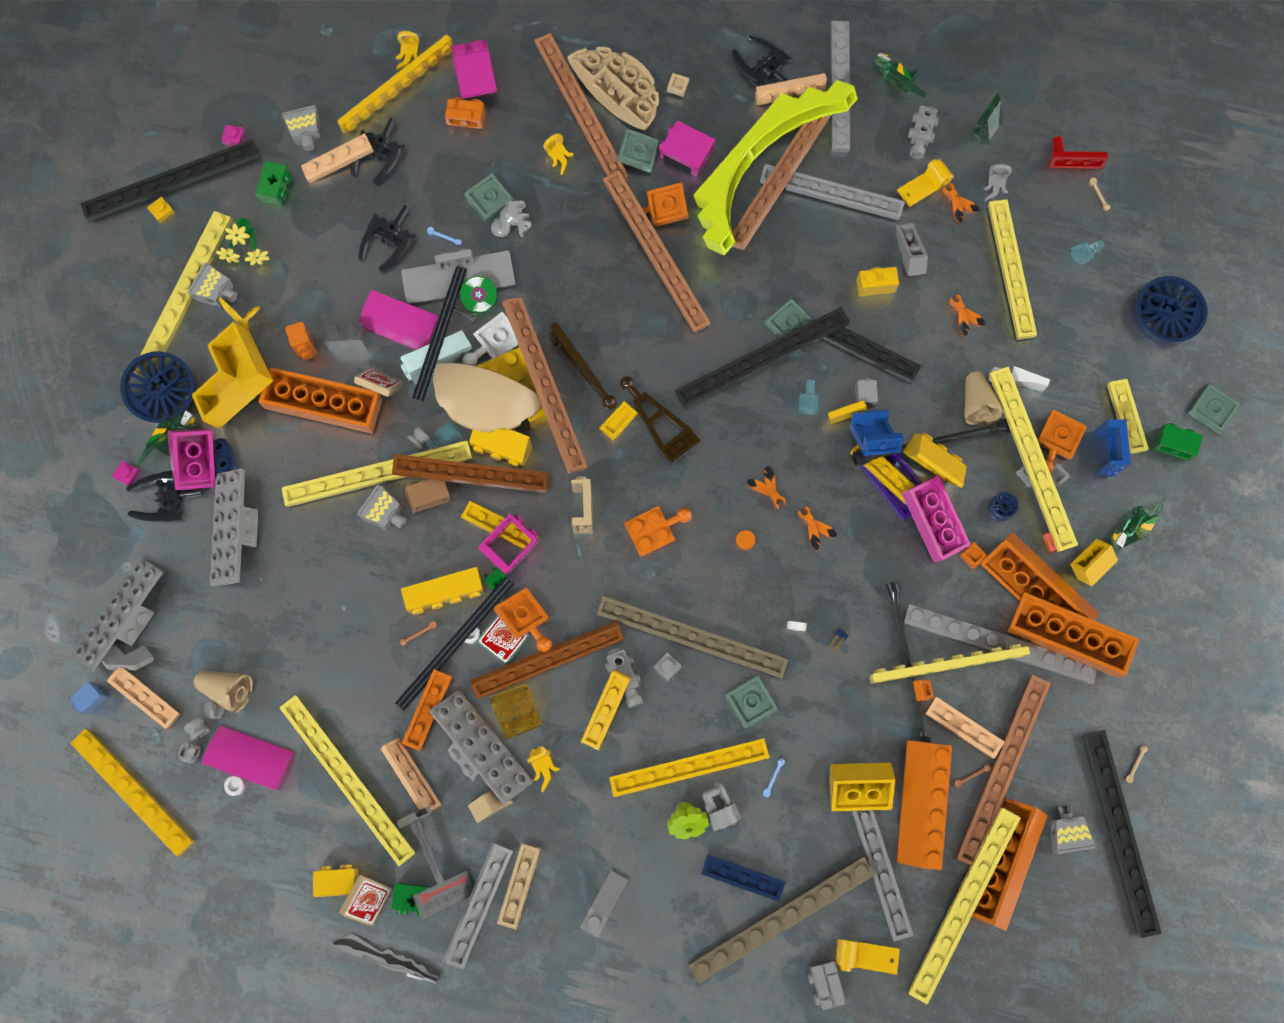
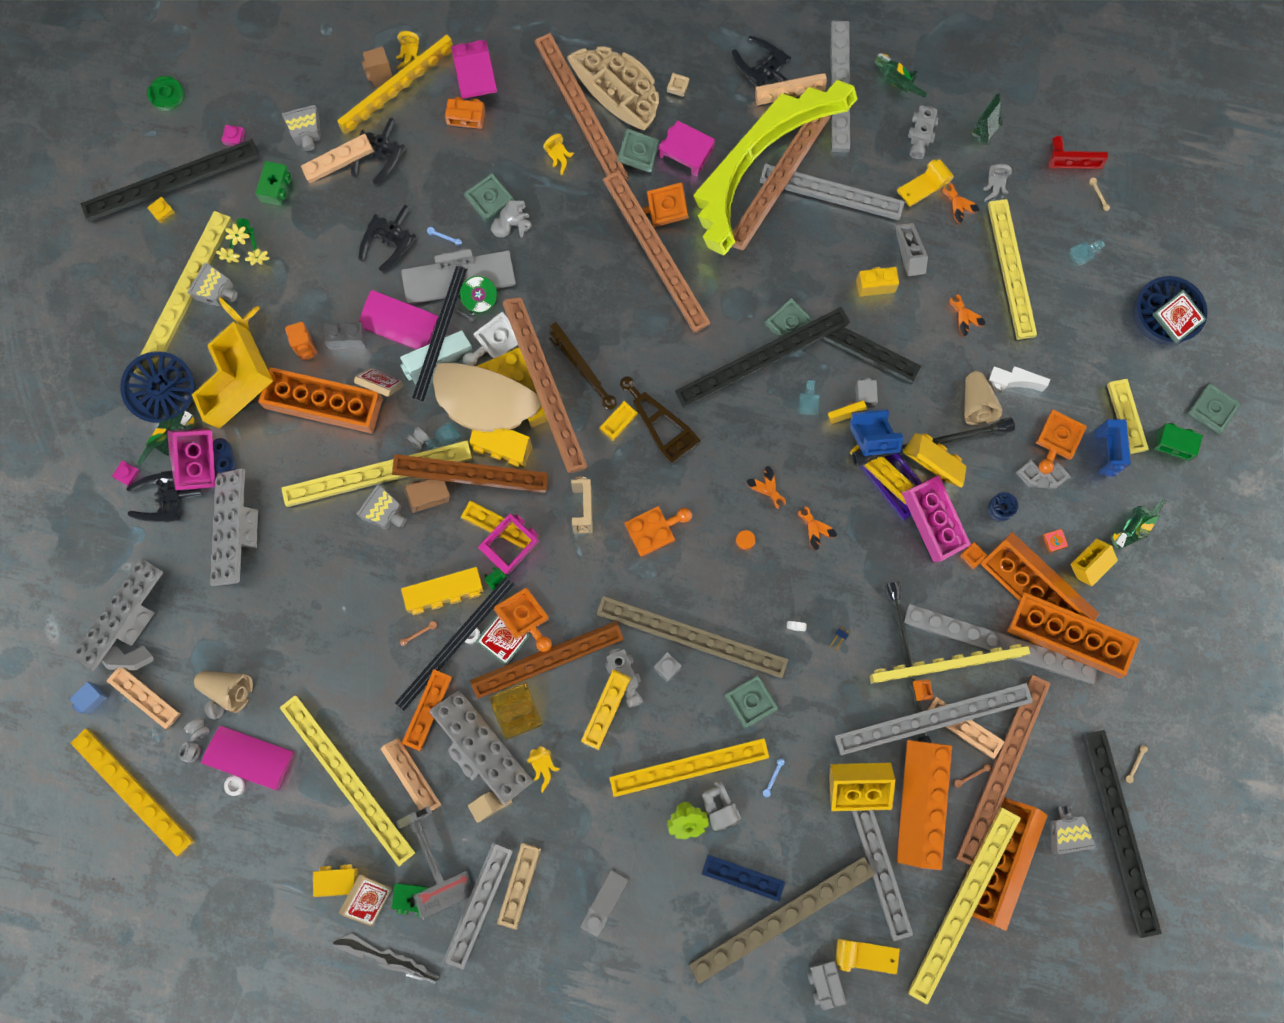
light yellow plate [989,367,1078,552] -> none
none -> green tile [147,76,184,111]
none -> medium nougat brick [361,47,393,87]
none -> light grey plate [834,683,1033,756]
none -> tile [1152,290,1206,343]

